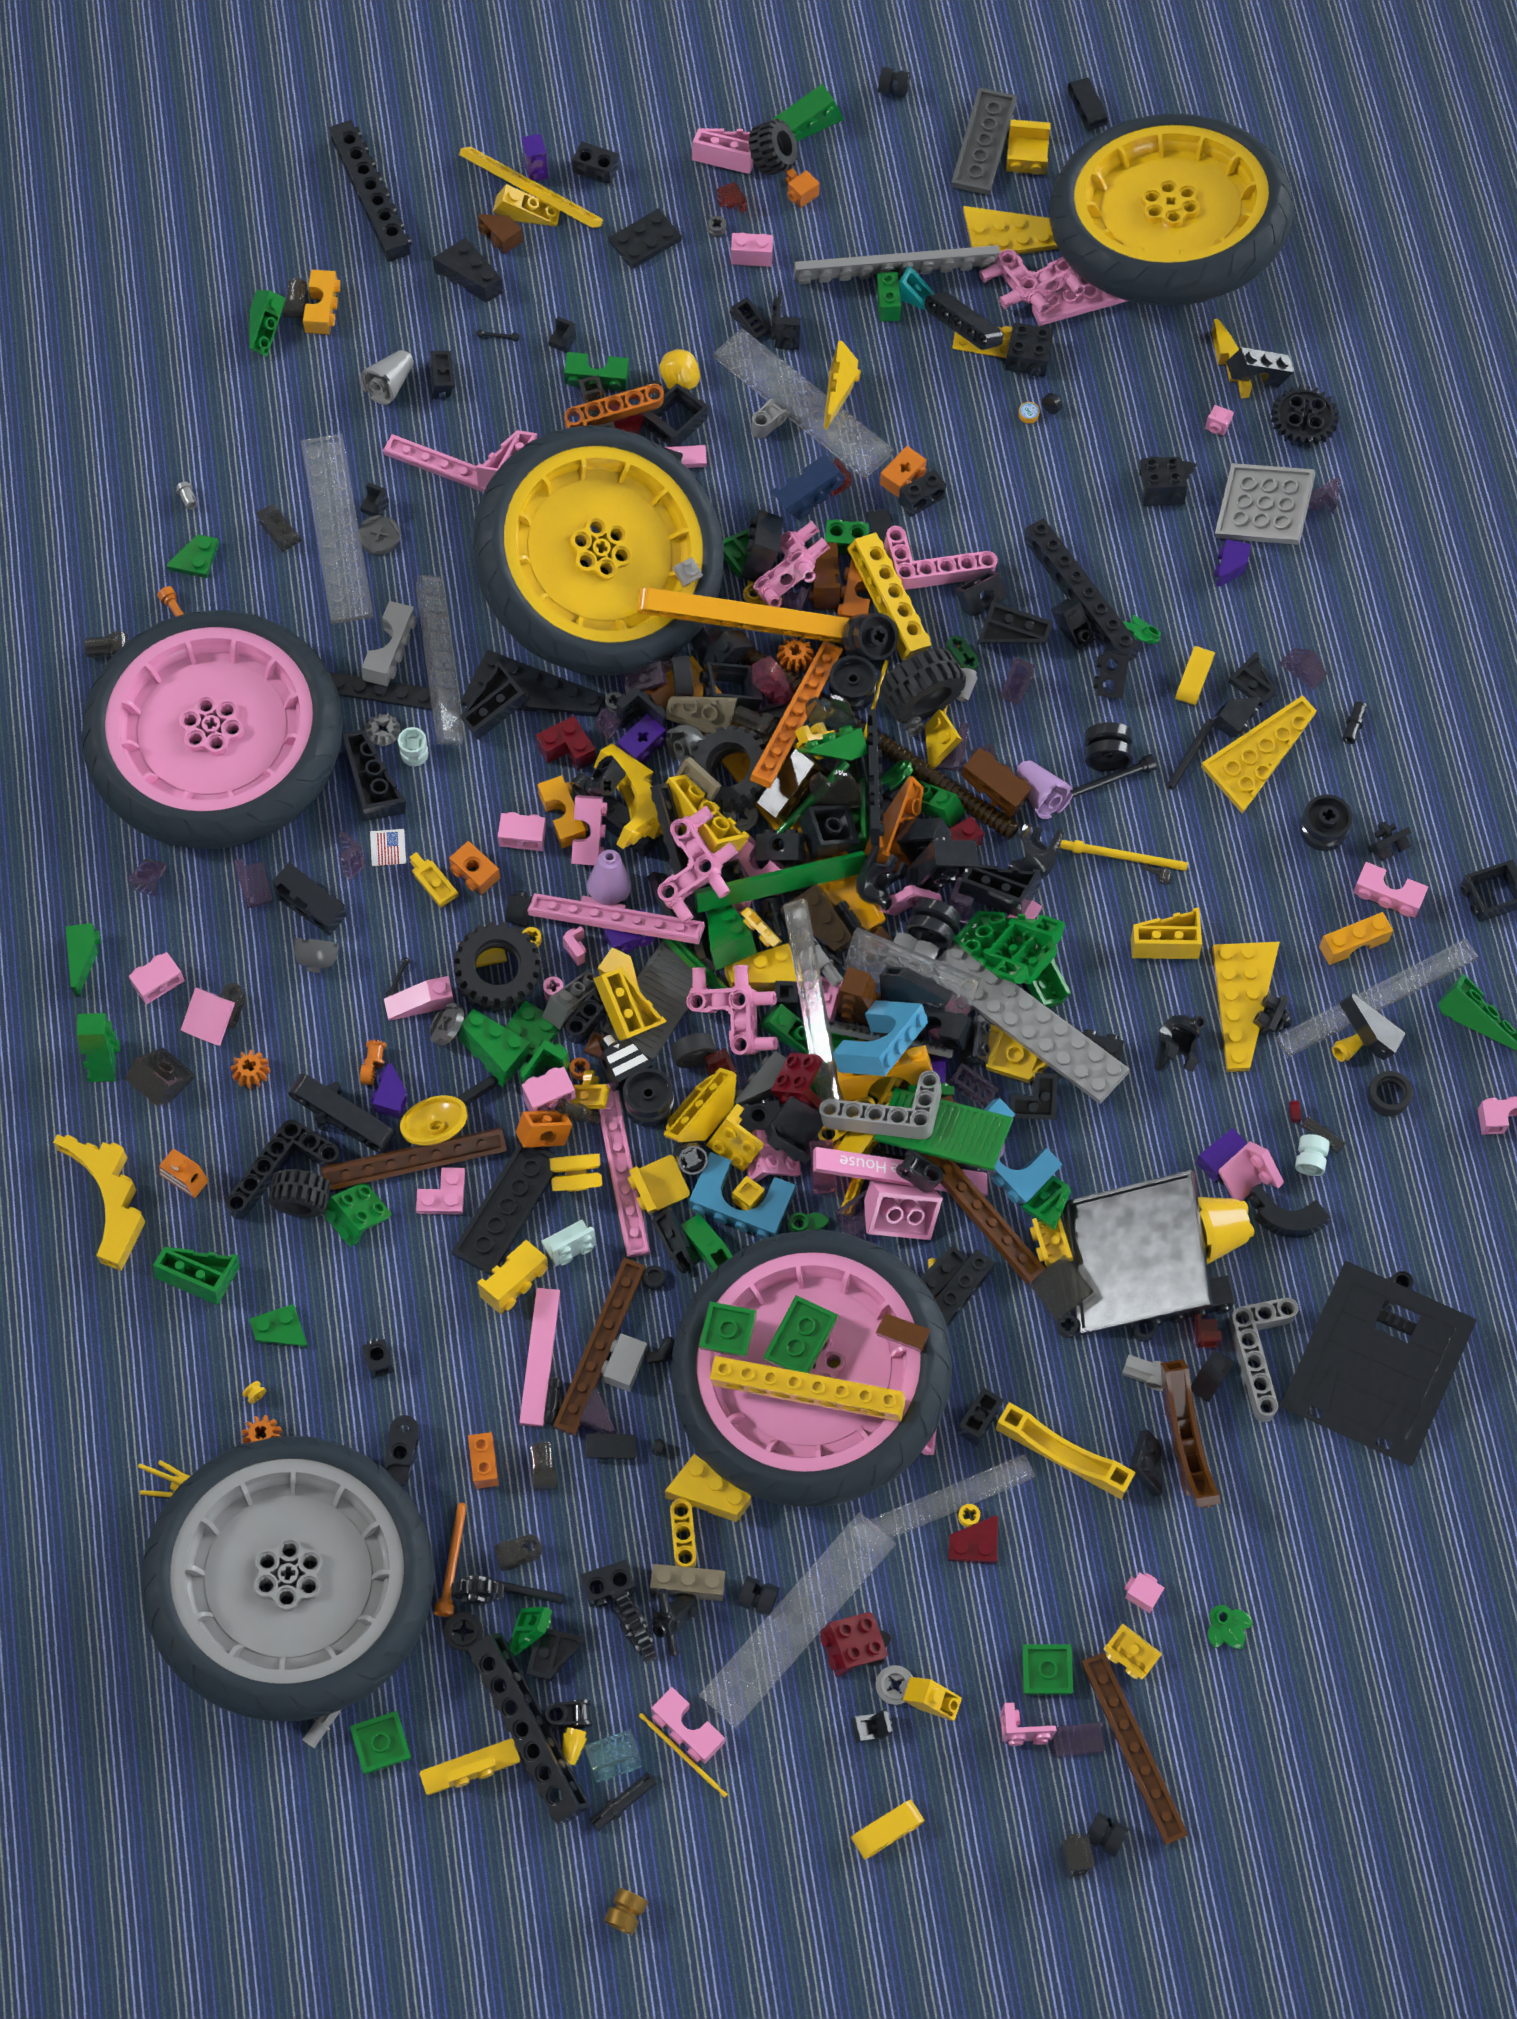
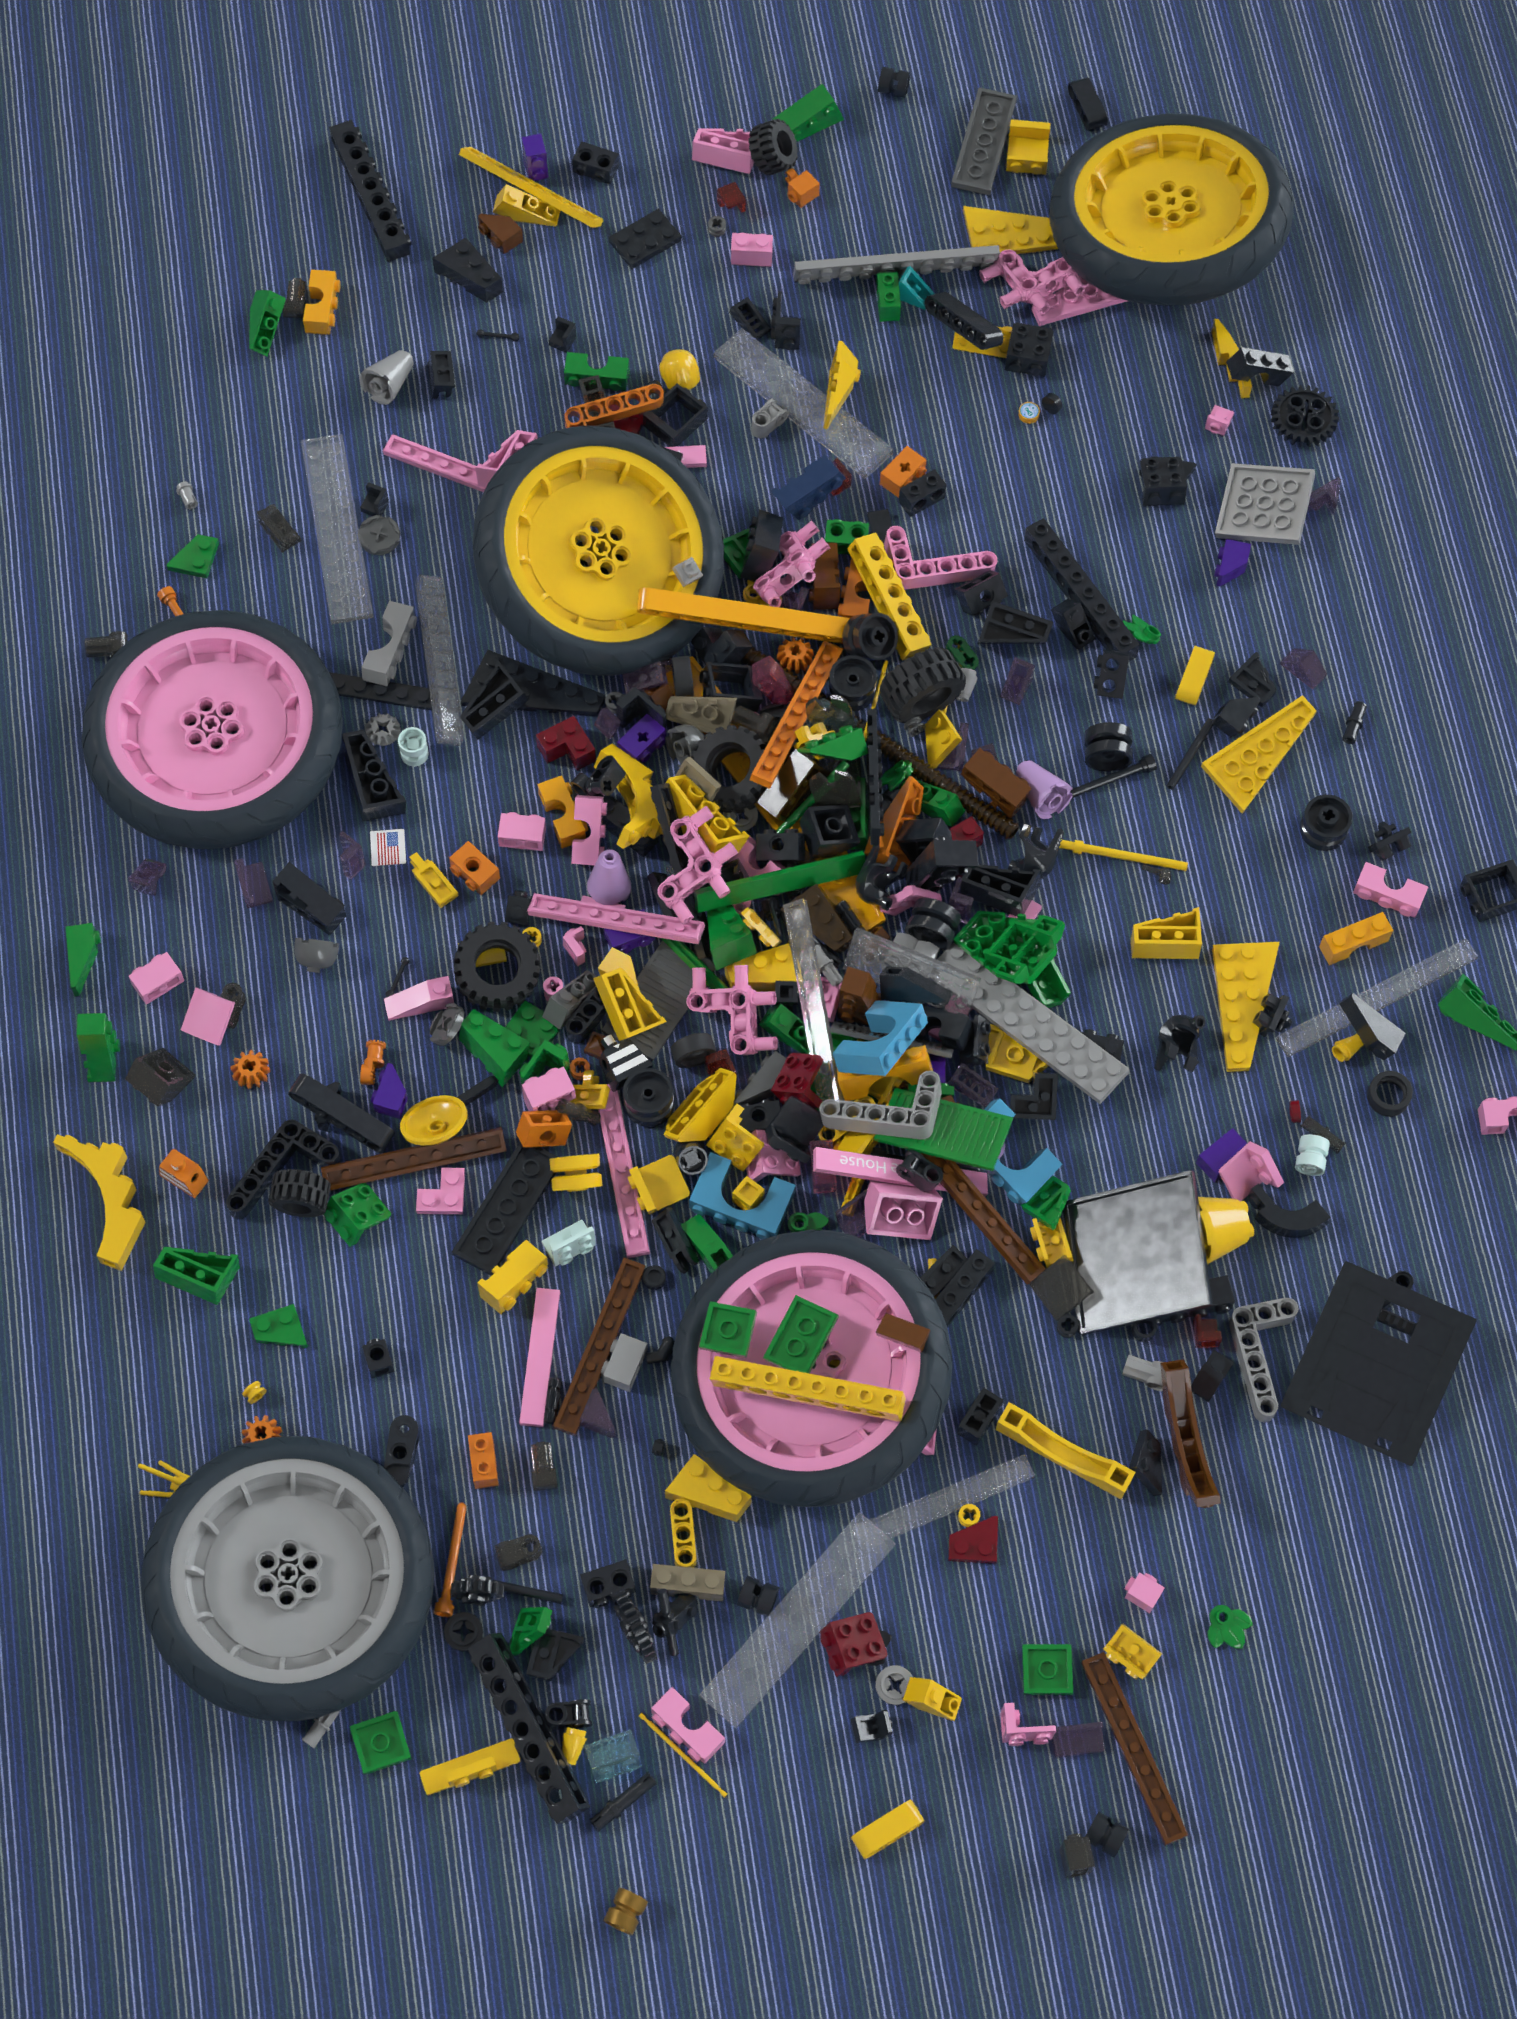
black slope [584,1434,636,1460] -> none

